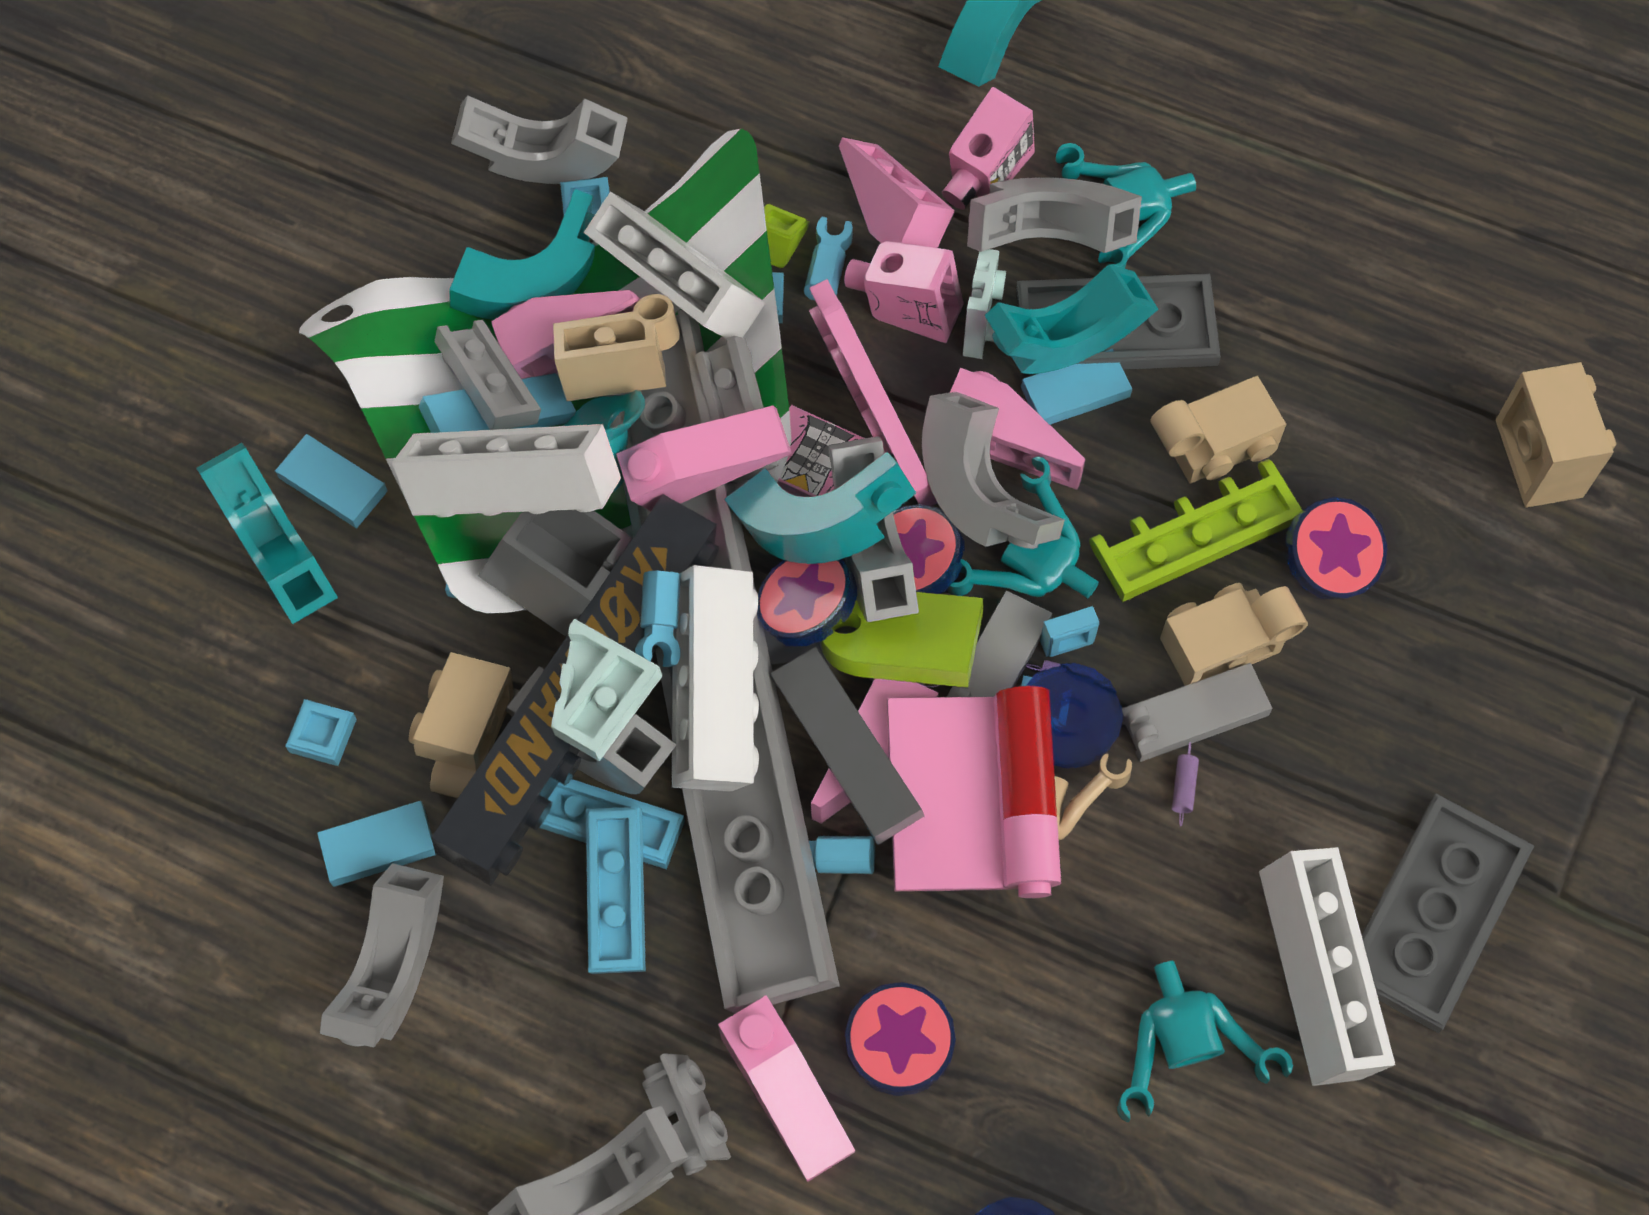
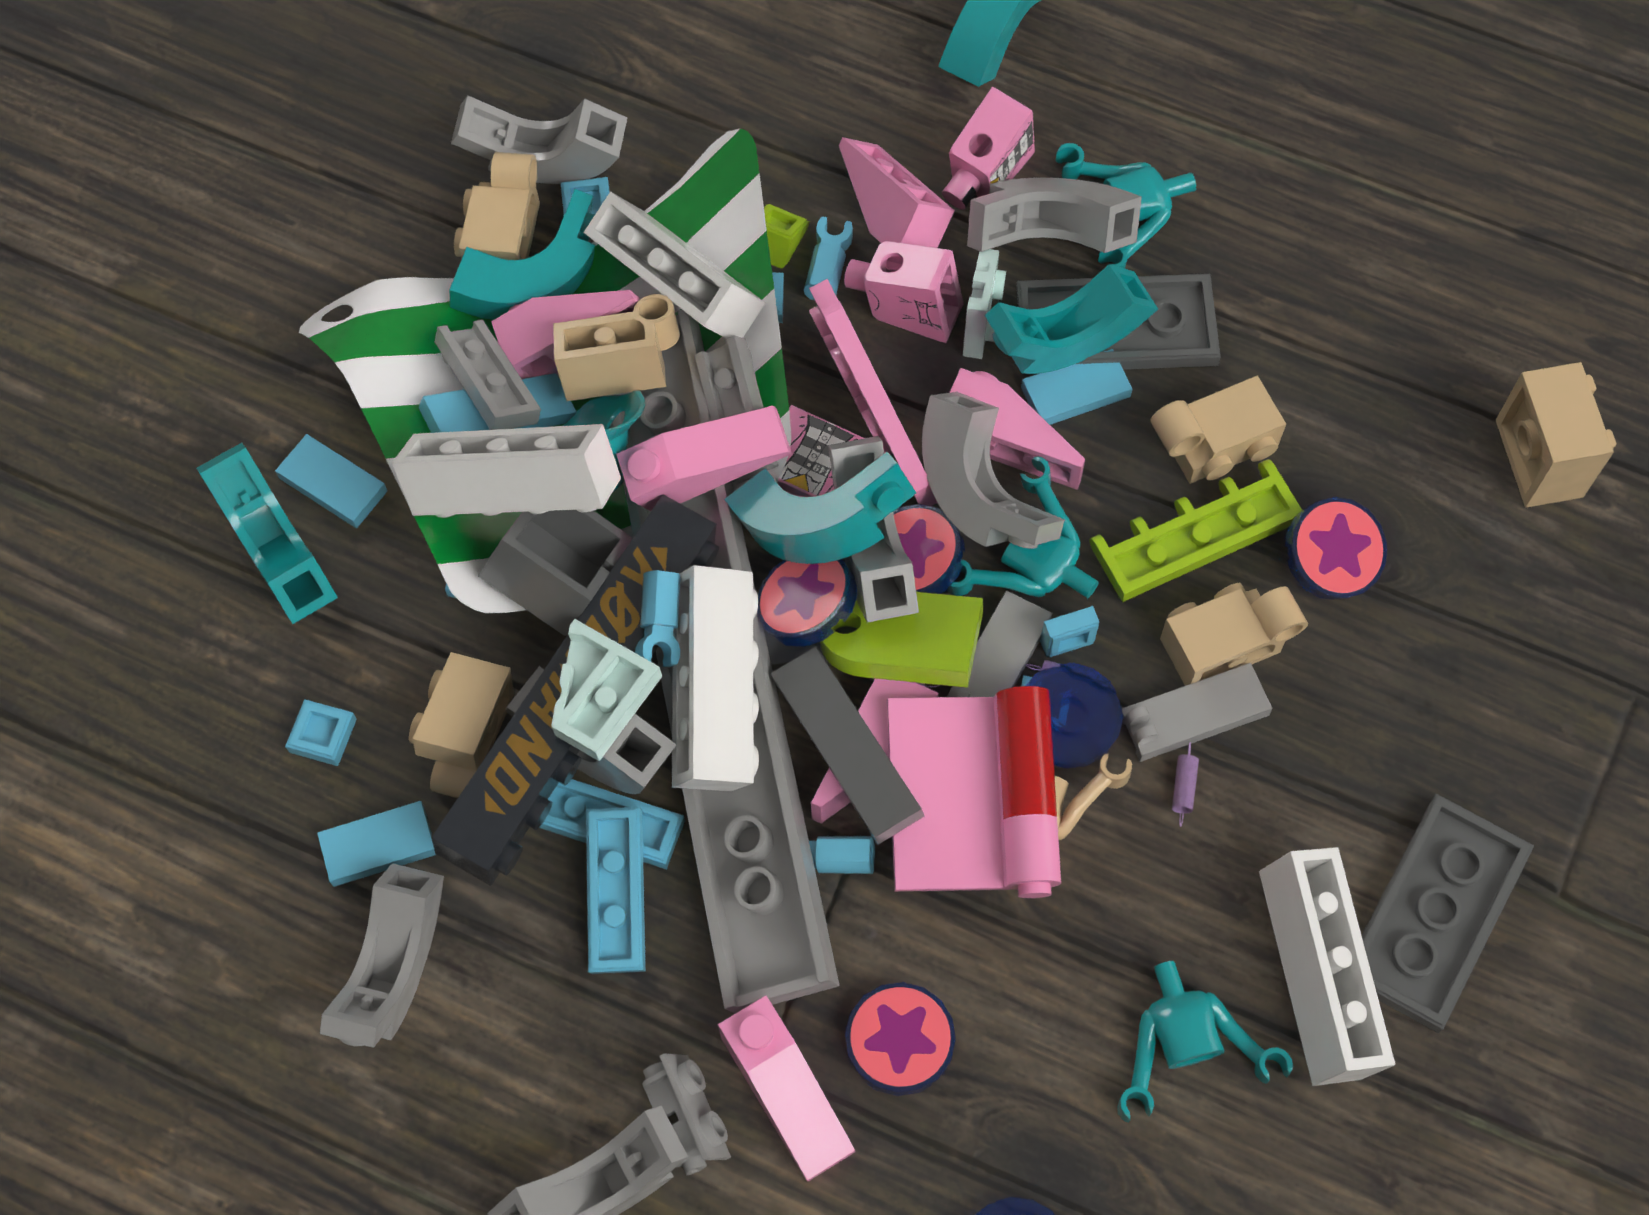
none -> tan hinge [454,152,540,260]

